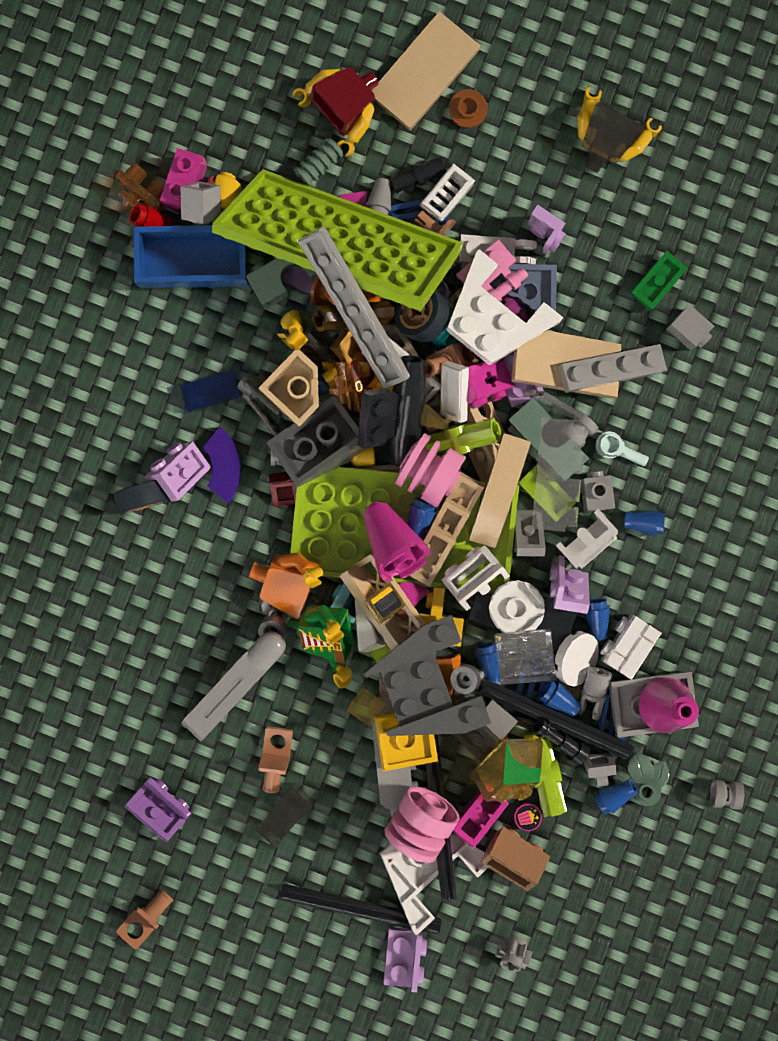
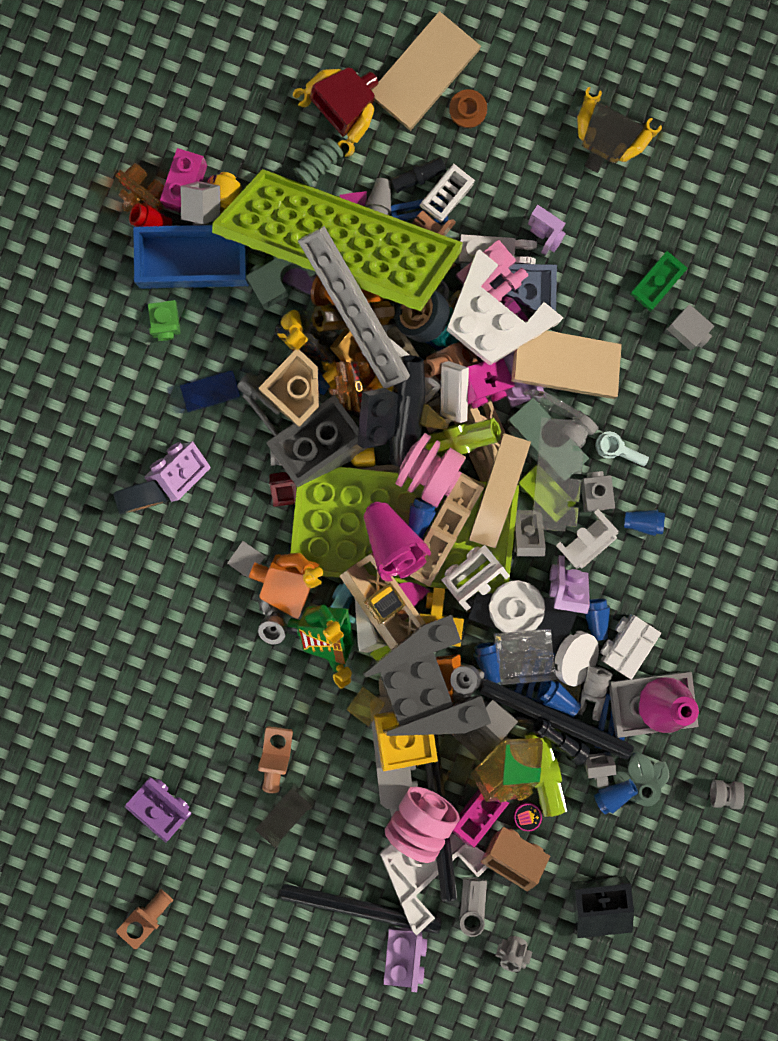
light grey piece [181,631,286,741] -> none
dark purple tile [203,427,241,504] -> none
light grey plate [558,344,667,393] -> none
none -> bright green bracket [148,300,181,341]
none -> light grey tile [227,541,266,579]
none -> light grey piece [459,877,487,937]
none -> black slope [571,876,634,938]

